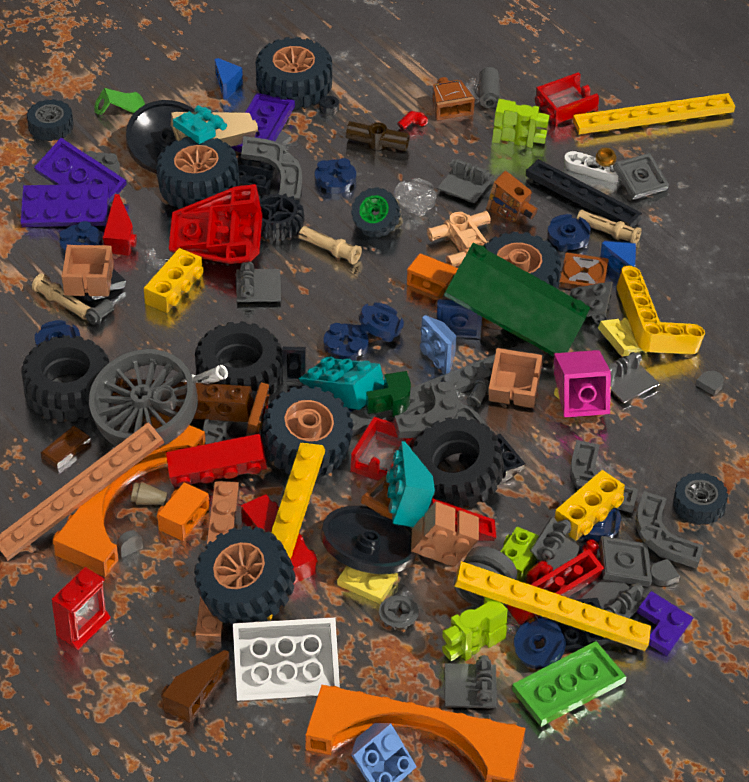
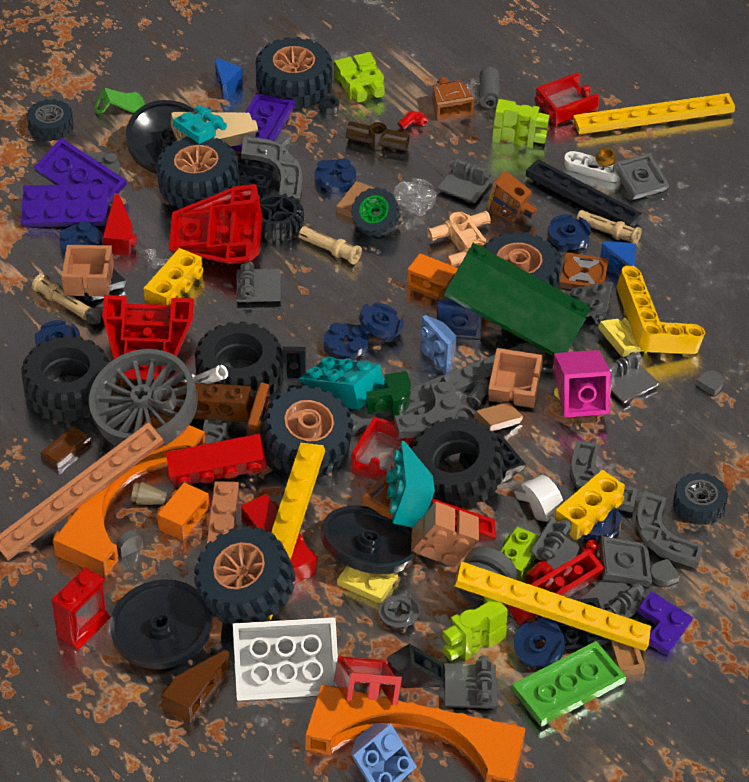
none -> red wedge [102,295,194,381]
none -> black dish [110,579,212,669]
none -> lime hips [334,52,384,102]
none -> red window [334,656,402,705]
none -> medium nougat tile [336,181,374,218]
none -> black slope [387,643,445,688]
none -> medium nougat tile [473,402,523,431]
none -> white brick [514,475,564,522]
none -> medium nougat tile [609,640,645,676]

